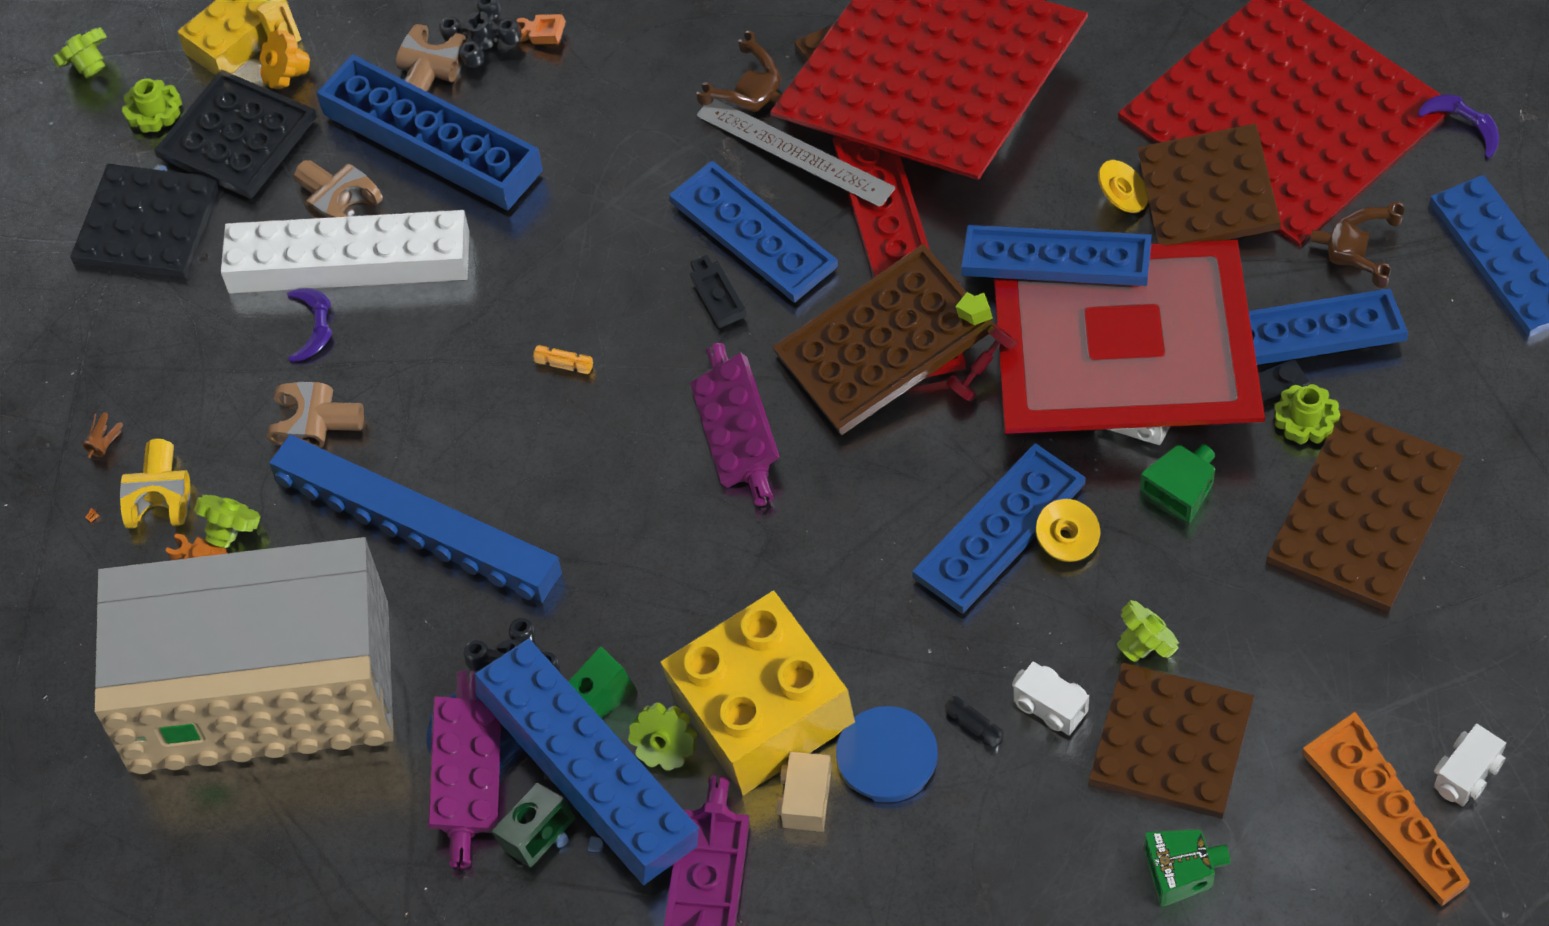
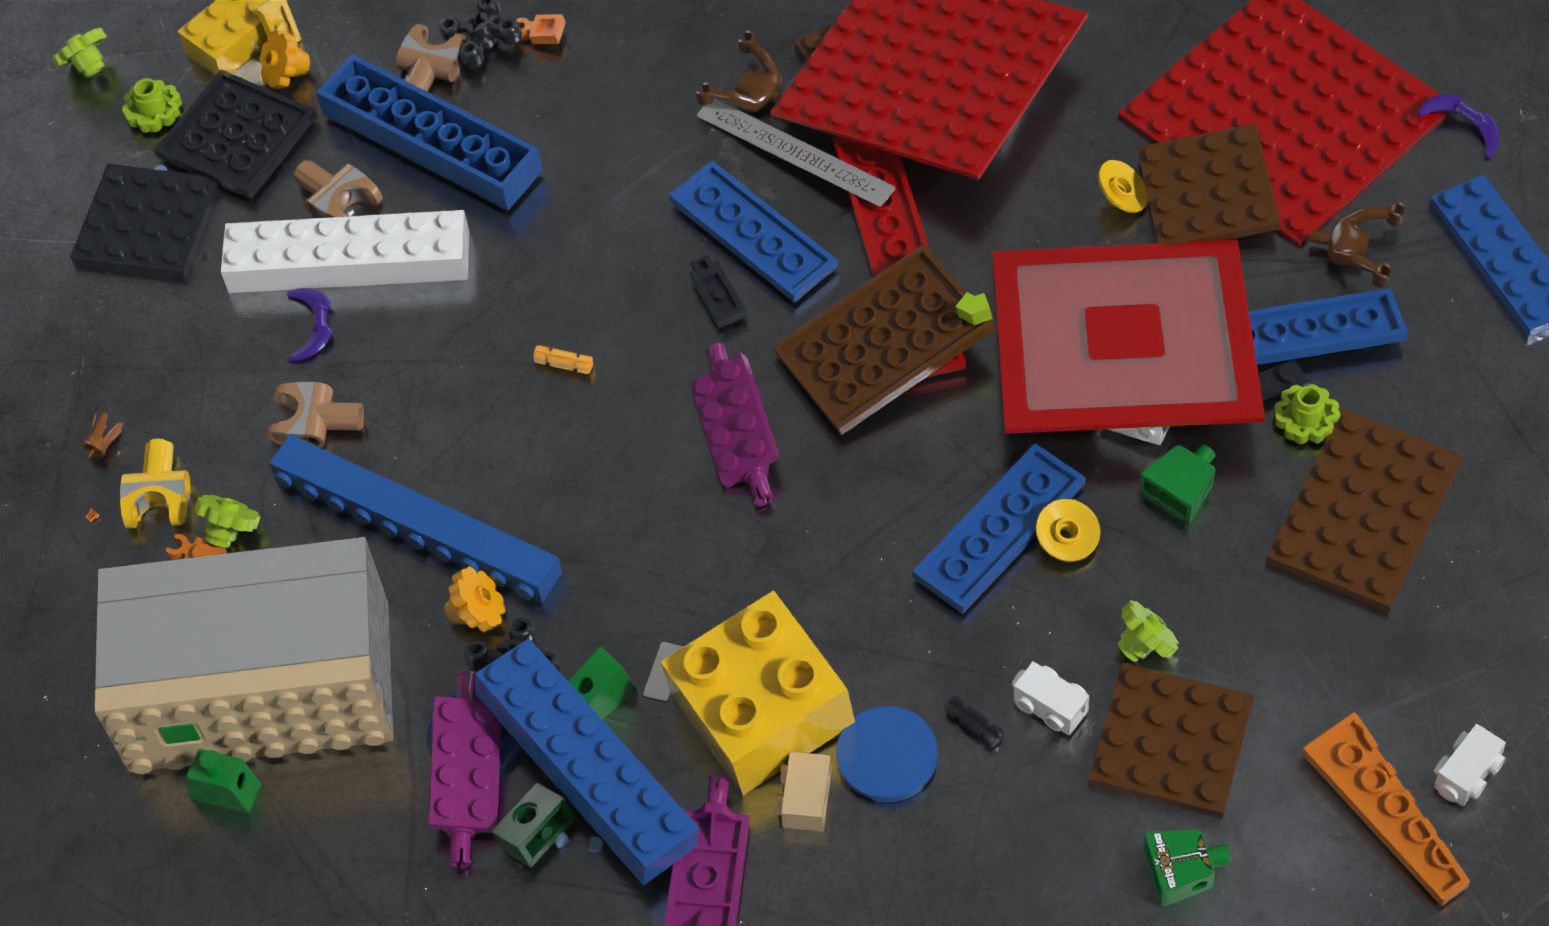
lime plant [628,703,698,770] -> none
dark red wheel [947,323,1018,402] -> none
blue plate [961,225,1152,286] -> none
none -> green torso [186,749,262,814]
none -> light orange plant [445,567,505,632]
none -> white sticker [643,642,684,701]

